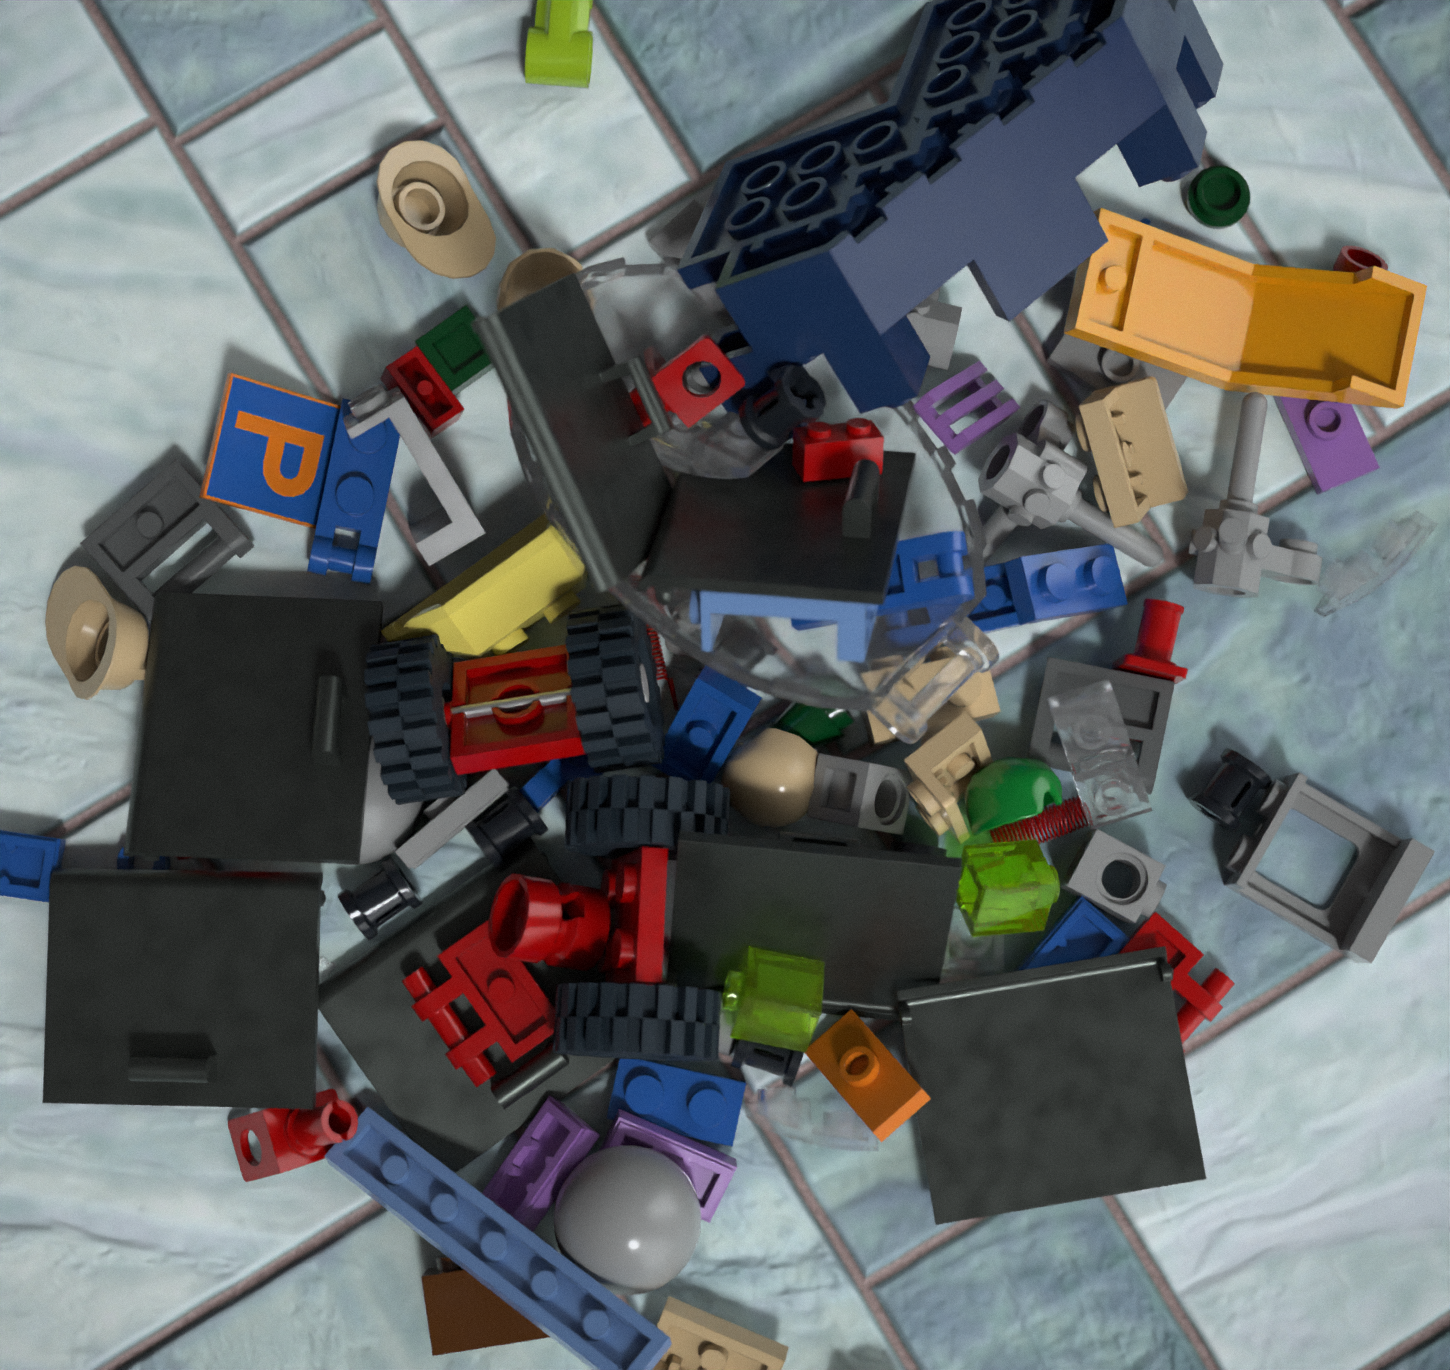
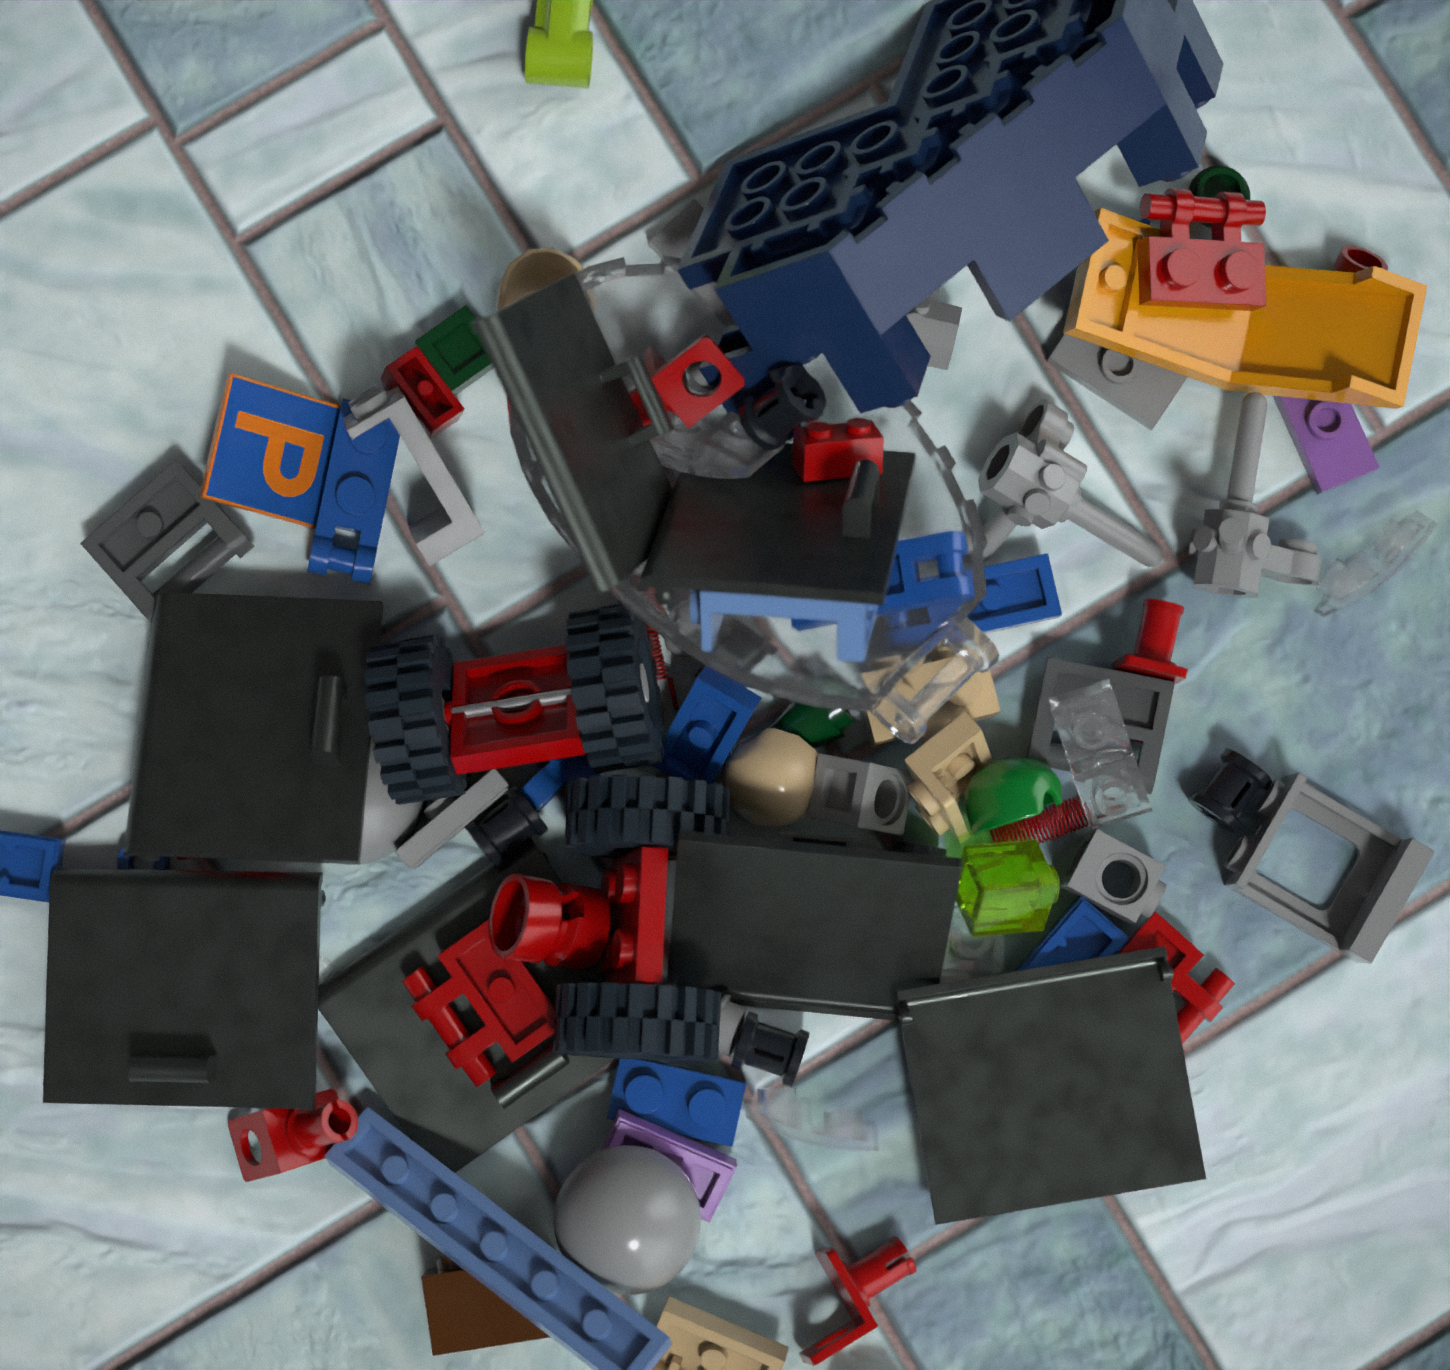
tan piece [45,566,149,700] -> none
black bush [338,857,423,941] -> none
tan piece [376,140,496,279] -> none
light yellow wedge [381,504,588,660] -> none
medium lavender plate [482,1096,600,1232] -> none
clear neon green brick [722,947,825,1052] -> none
orange plate [804,1009,931,1142] -> none
medium lavender tile [913,360,1021,455] -> none
blue plate [1004,544,1128,625] -> none
tan bracket [1075,376,1188,528] -> none
none -> red bracket [799,1236,917,1366]
none -> red plate [1138,188,1266,311]

